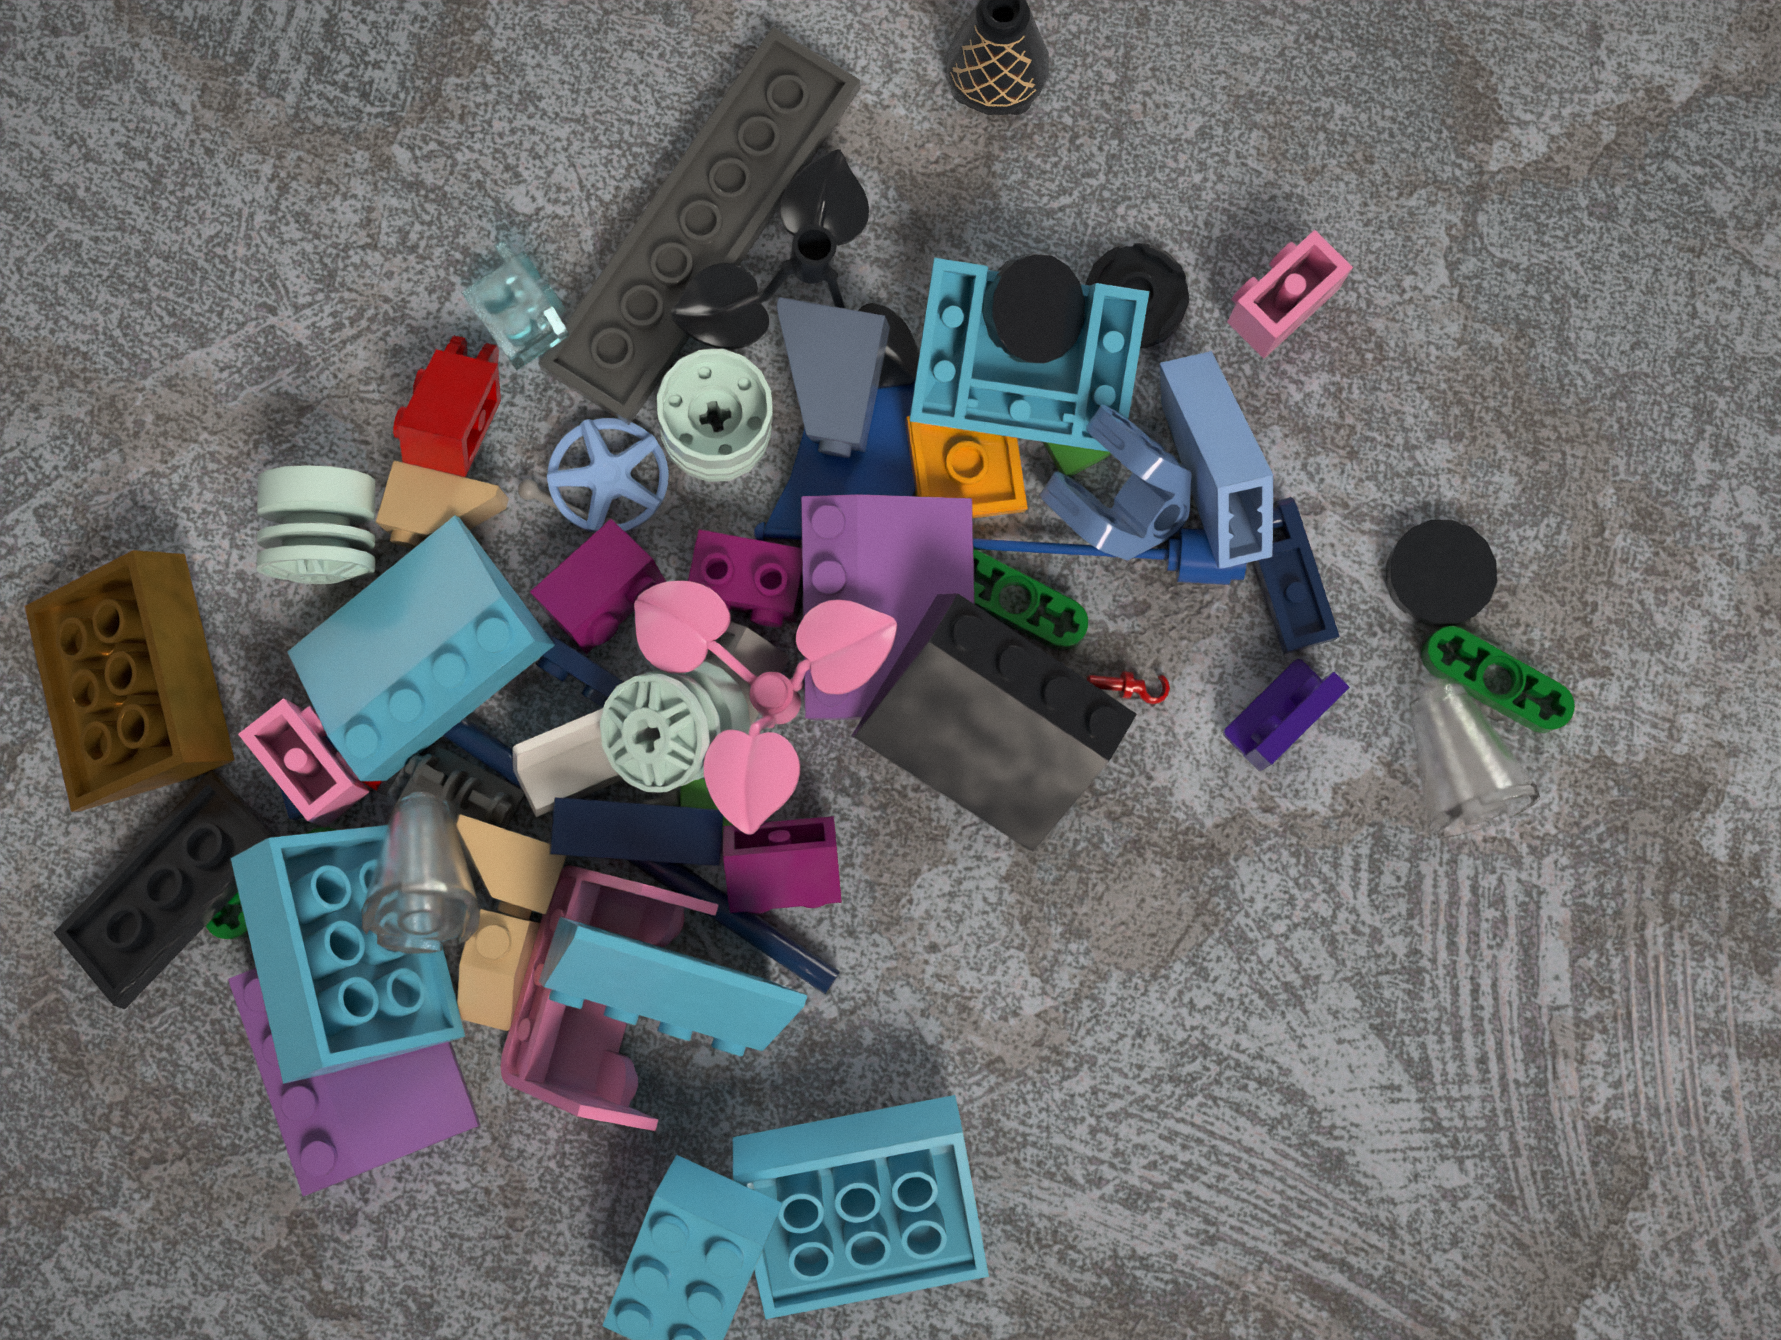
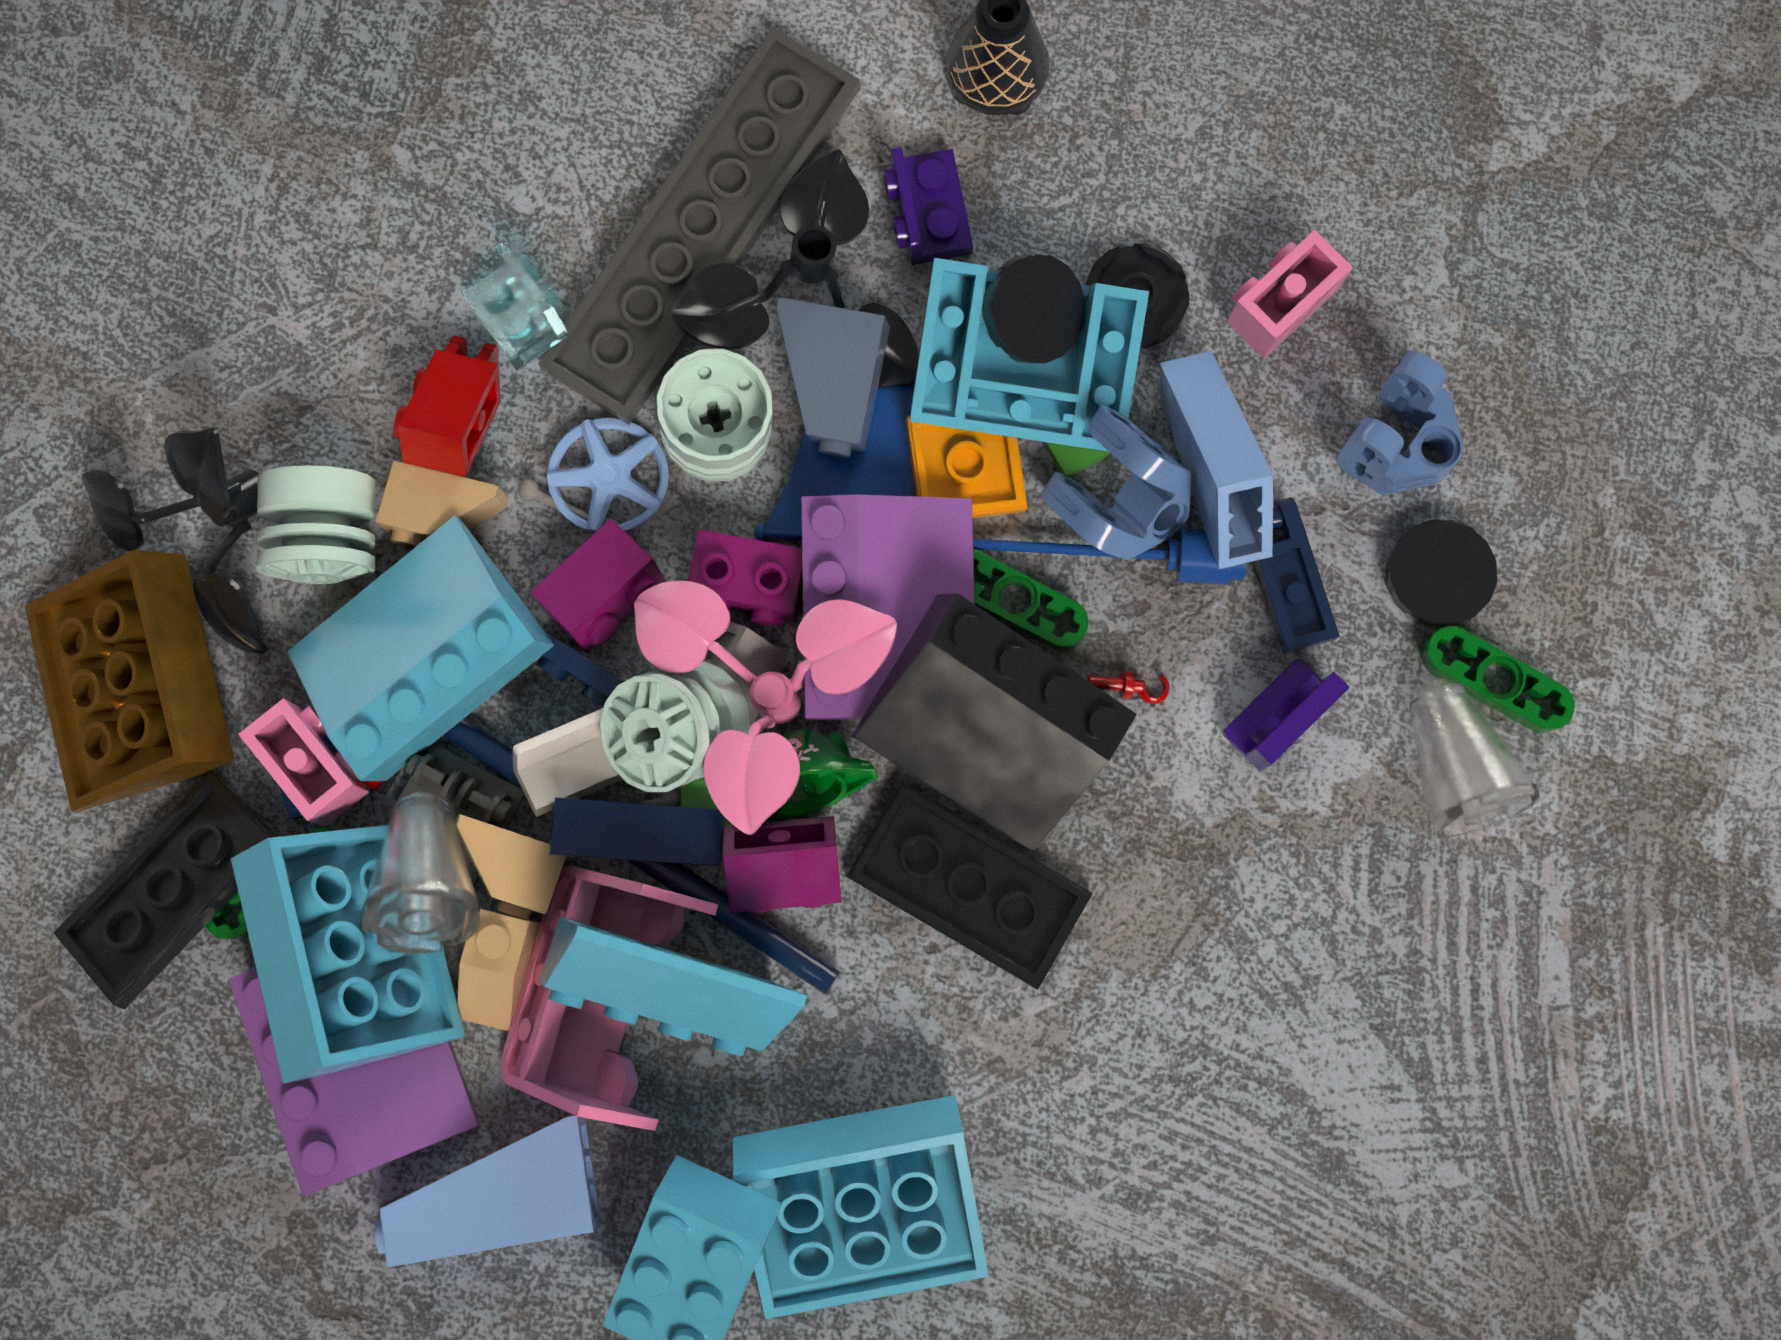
none -> black plant [81,427,271,654]
none -> light blue slope [374,1115,602,1268]
none -> green hat [764,729,878,822]
none -> black tile [846,782,1093,990]
none -> dark purple bracket [883,147,973,265]
none -> medium blue piece [1337,351,1463,496]

